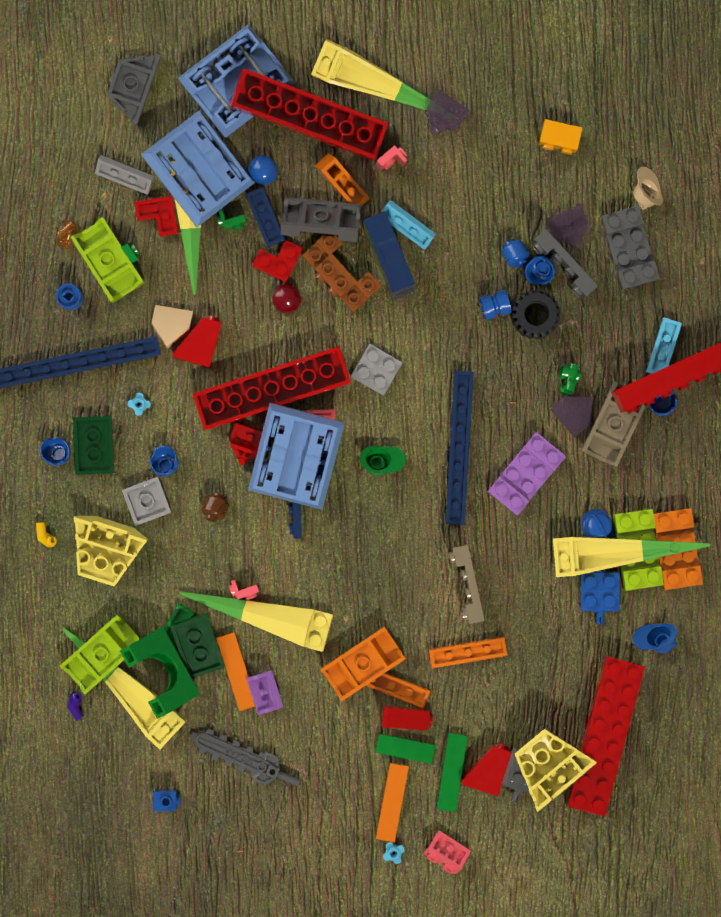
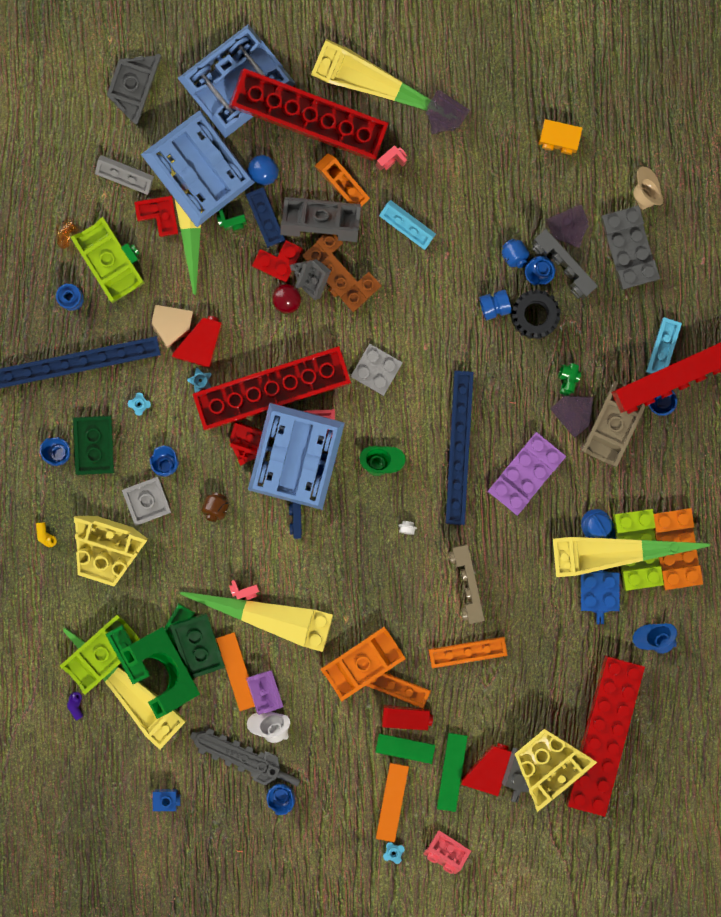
dark blue tile [364,211,415,300] -> none
none -> green tile [105,624,150,685]
none -> medium azure plate [187,368,211,393]
none -> white piece [247,712,291,743]
none -> blue hair [266,784,295,815]
none -> dark grey slope [290,259,331,300]
none -> white plate [399,521,417,535]

